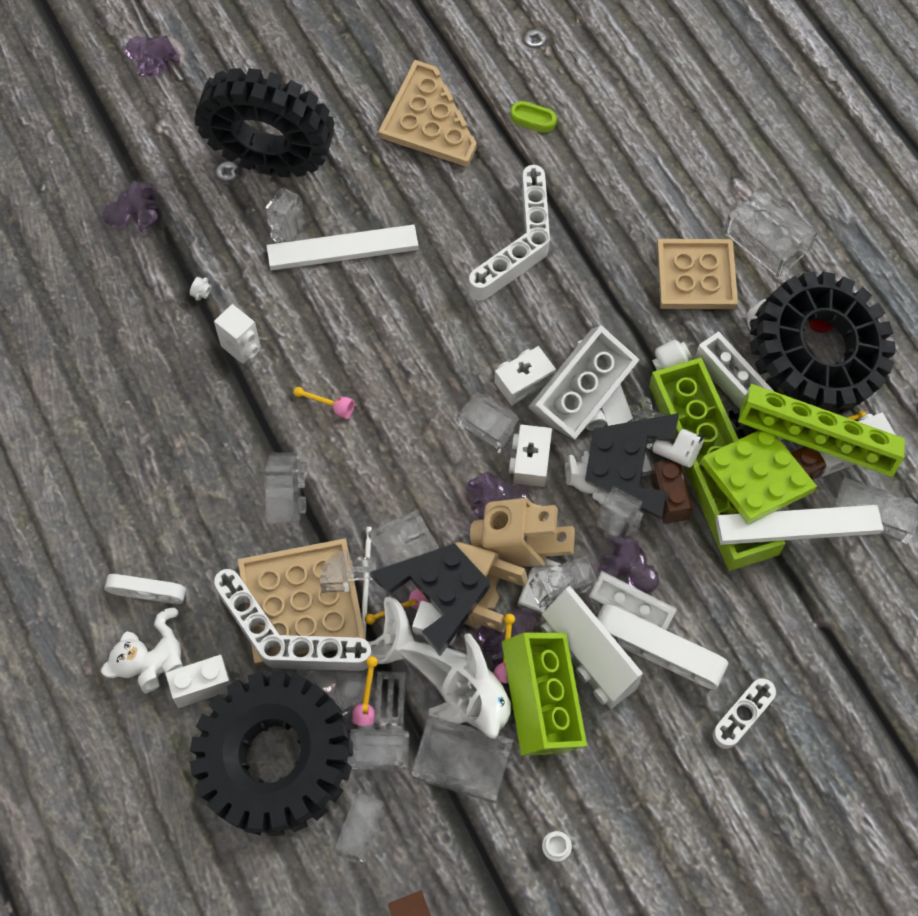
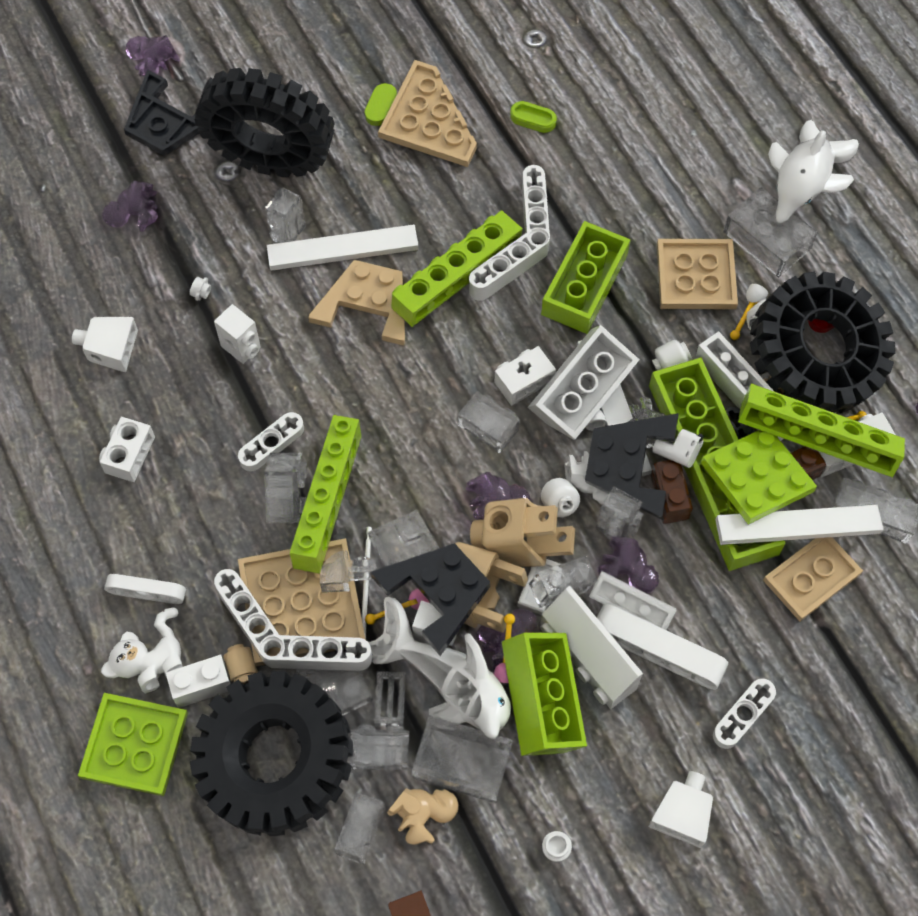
hinge [293,387,355,419] -> none
hinge [351,656,378,726] -> none
white brick [509,424,552,487] -> none
none -> white torso [72,317,138,372]
none -> lime plate [78,693,188,796]
none -> white brick [99,417,155,482]
none -> black wing [124,69,199,156]
none -> tan brick [223,644,258,684]
none -> white beam [238,412,304,471]
none -> lime brick [290,415,361,574]
none -> tan wing [308,260,405,346]
none -> lime tile [365,83,397,126]
none -> tan animal [387,788,459,845]
none -> lime brick [391,210,523,327]
none -> lime brick [541,221,631,334]
none -> white head [541,478,580,518]
none -> white torso [648,771,713,848]
none -> hinge [730,284,768,340]
none -> tan plate [763,537,863,622]
none -> white animal [768,120,859,223]

